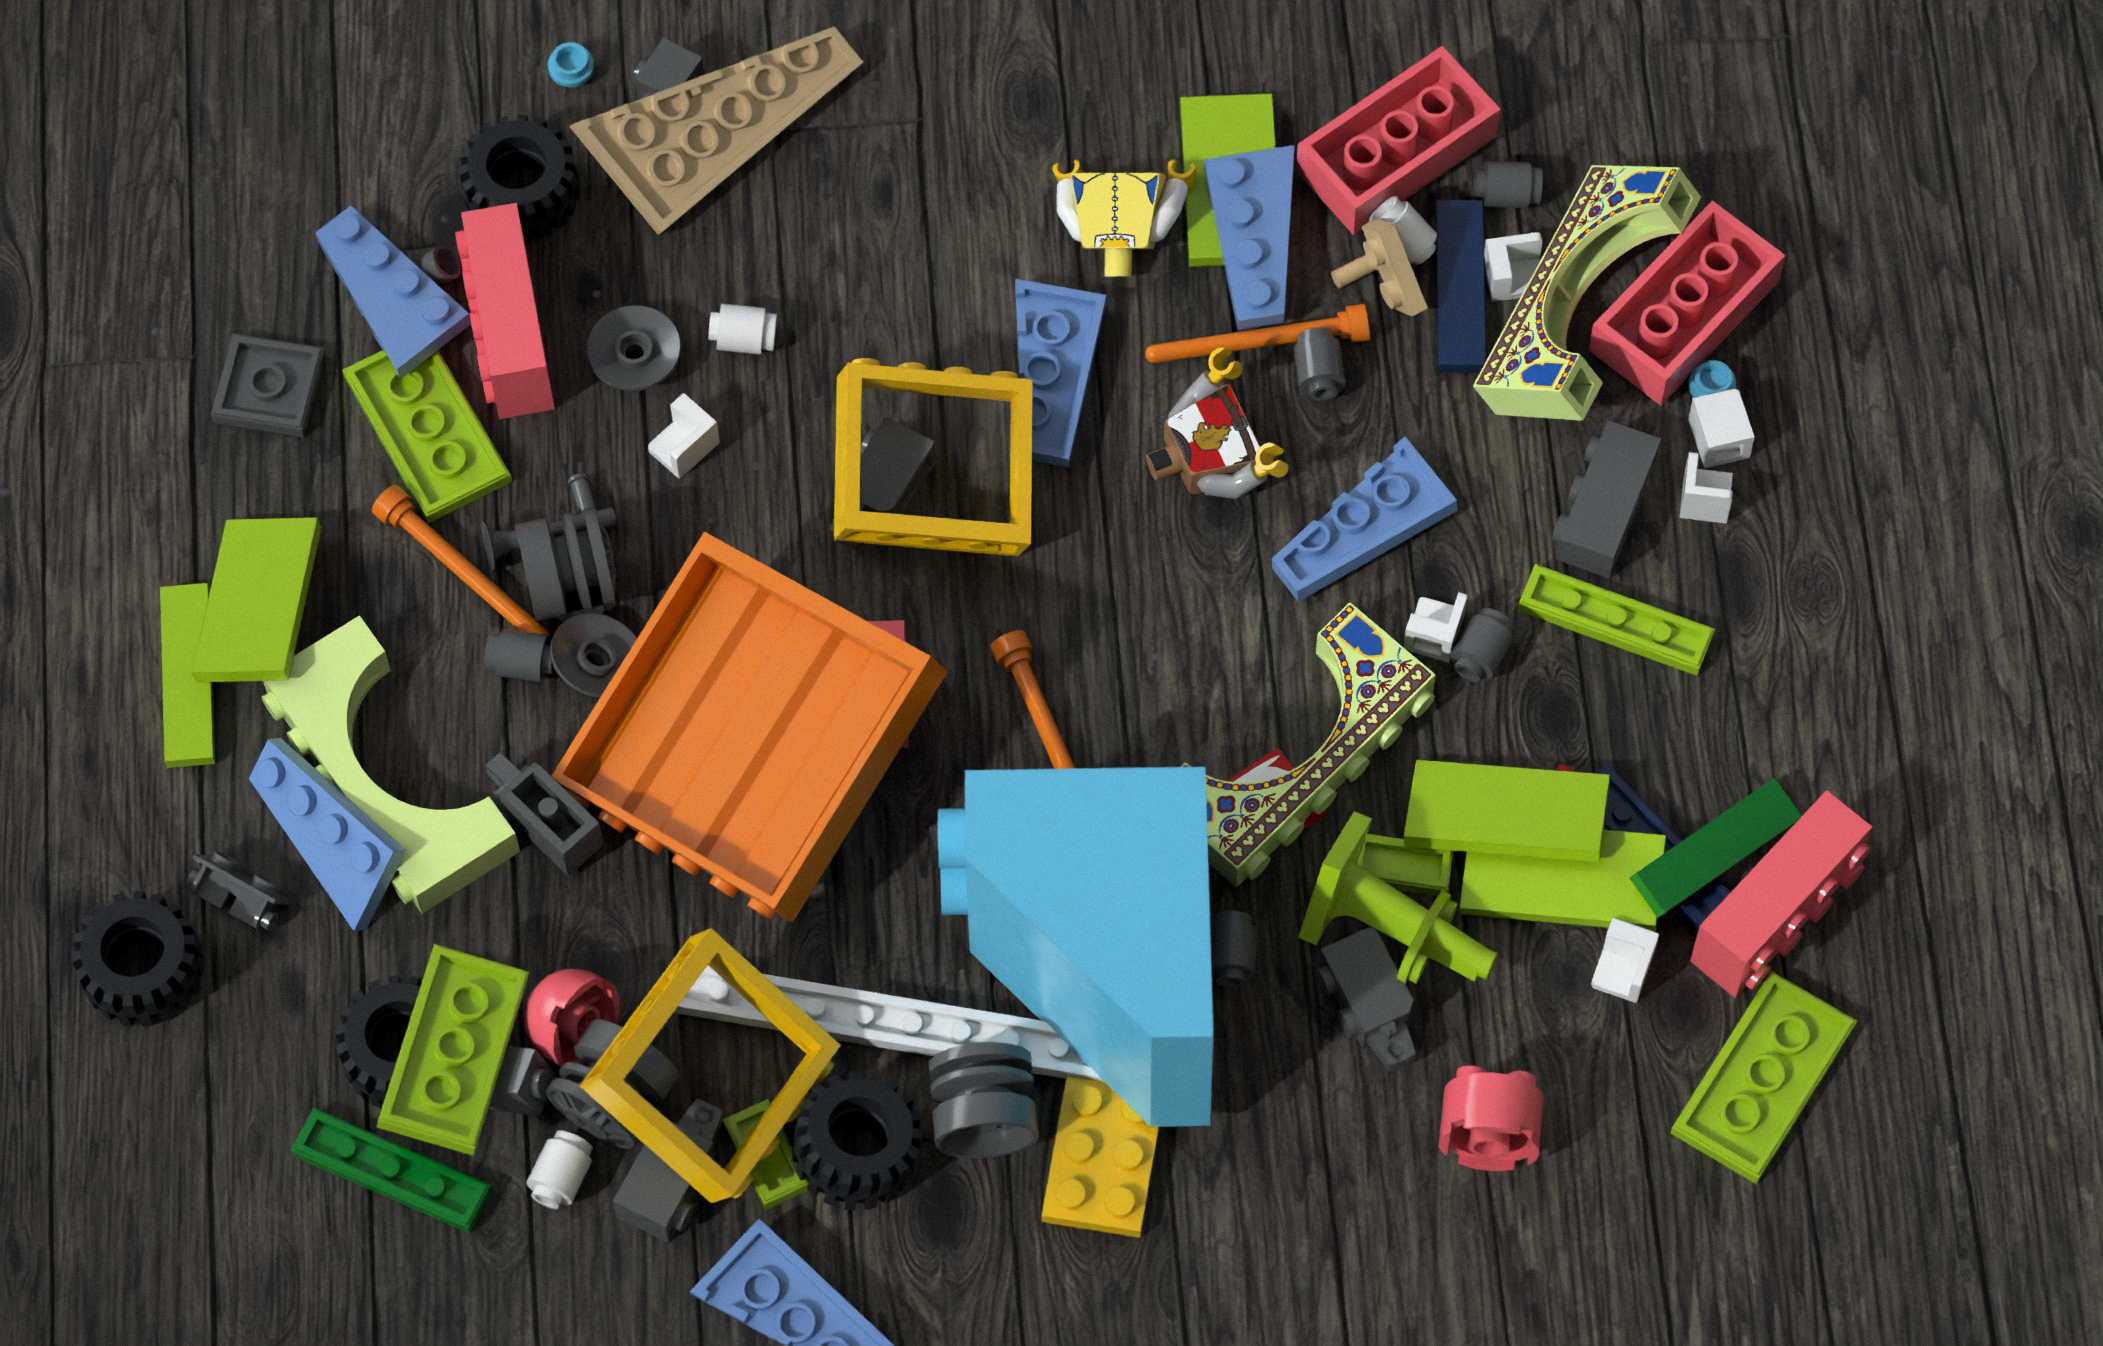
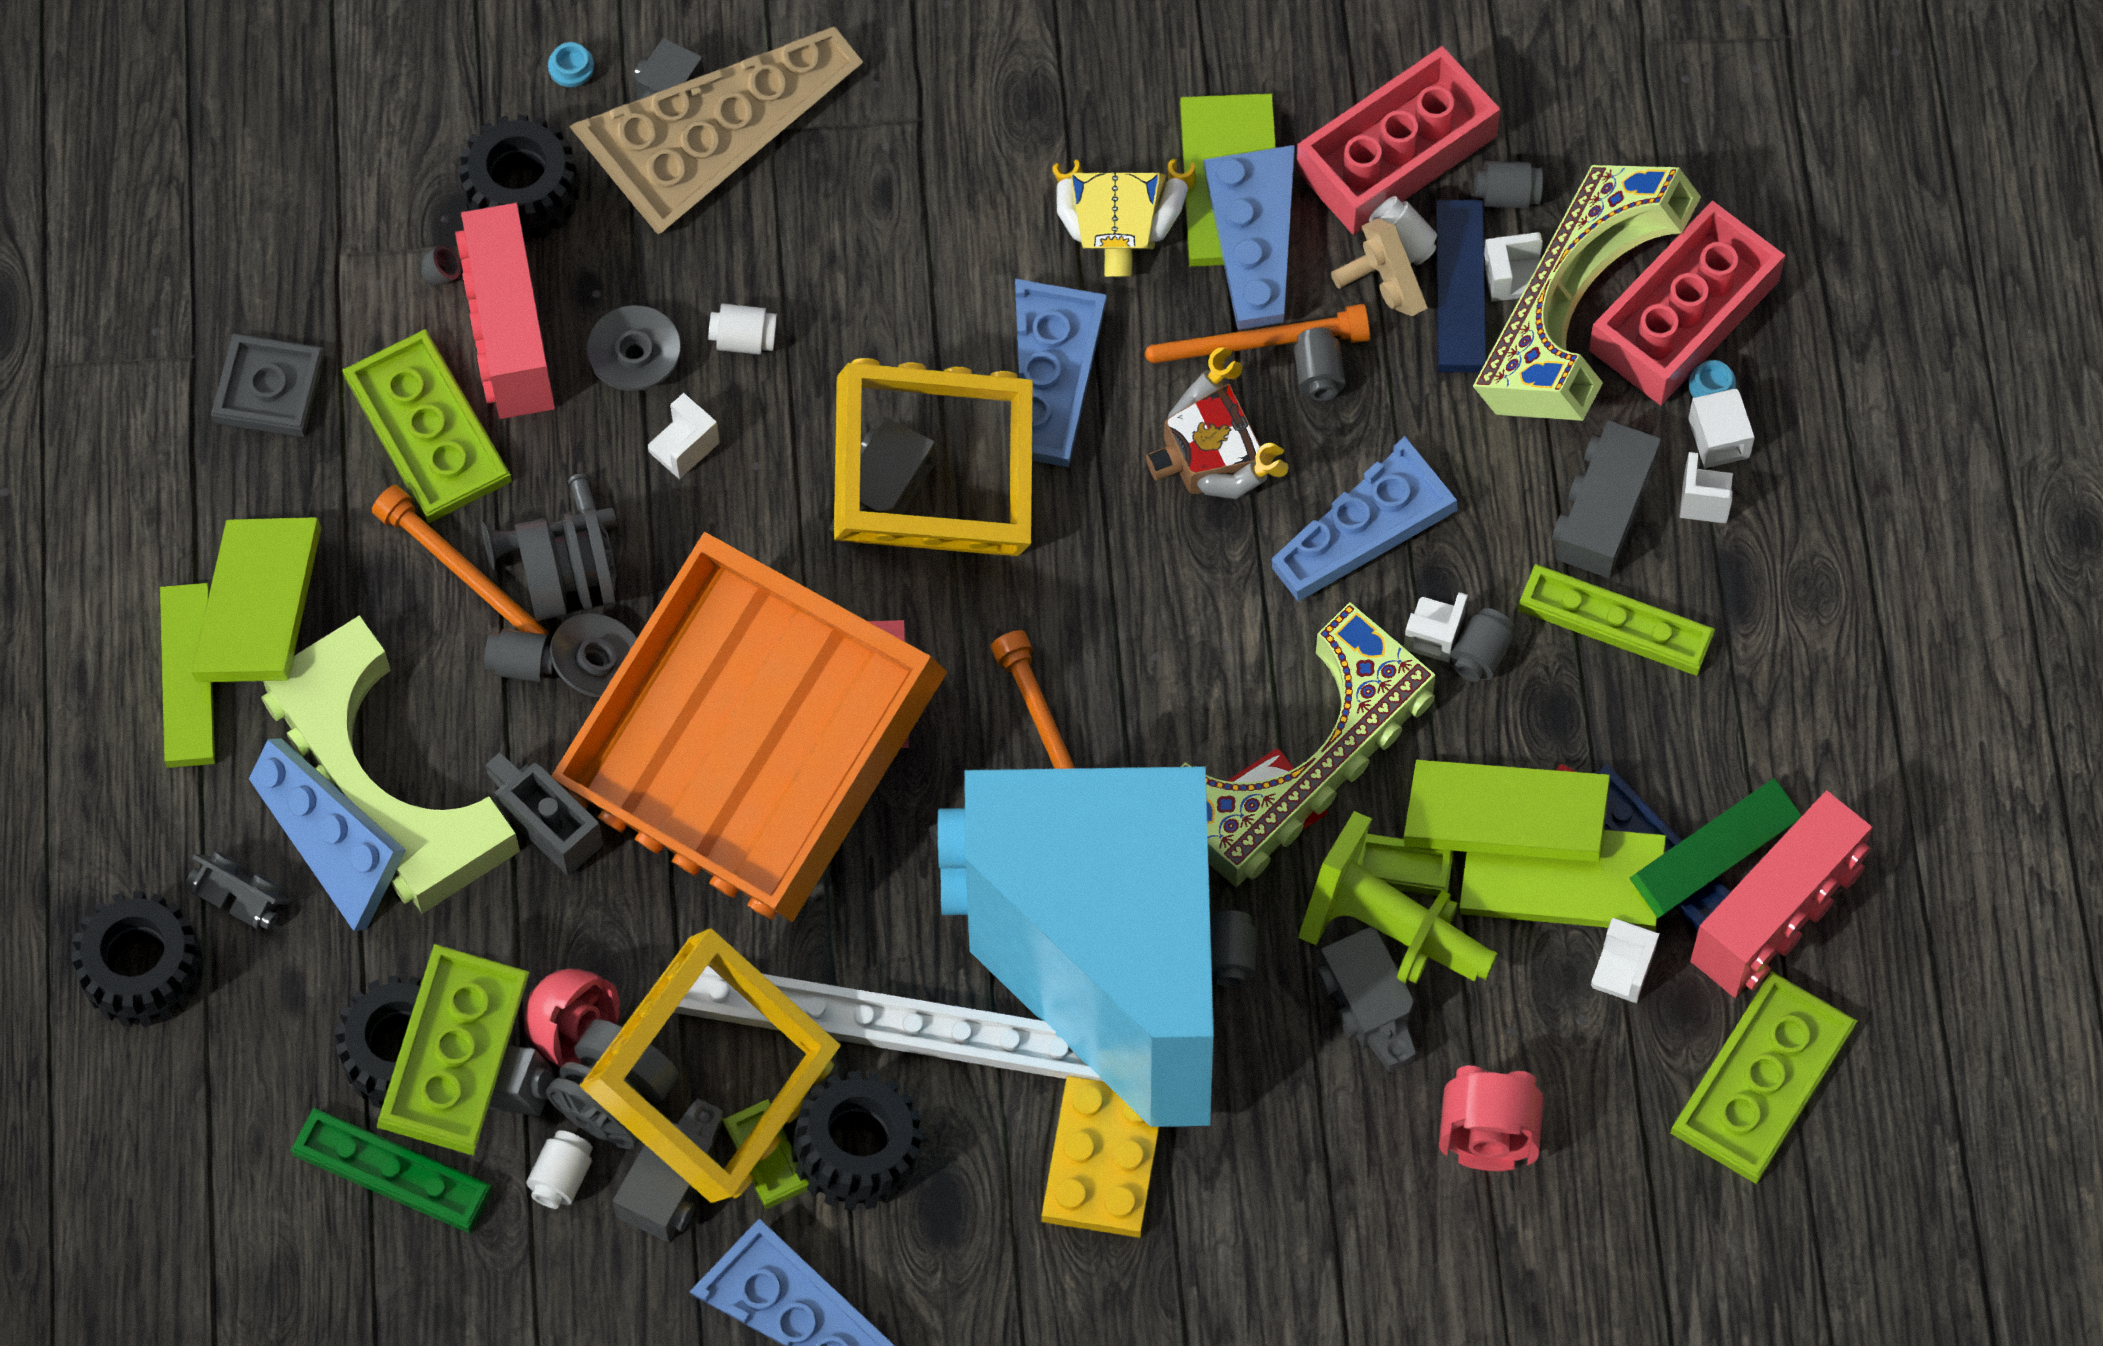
medium blue wing [315,206,471,379] -> none
dark grey wheel [929,1042,1039,1158] -> none

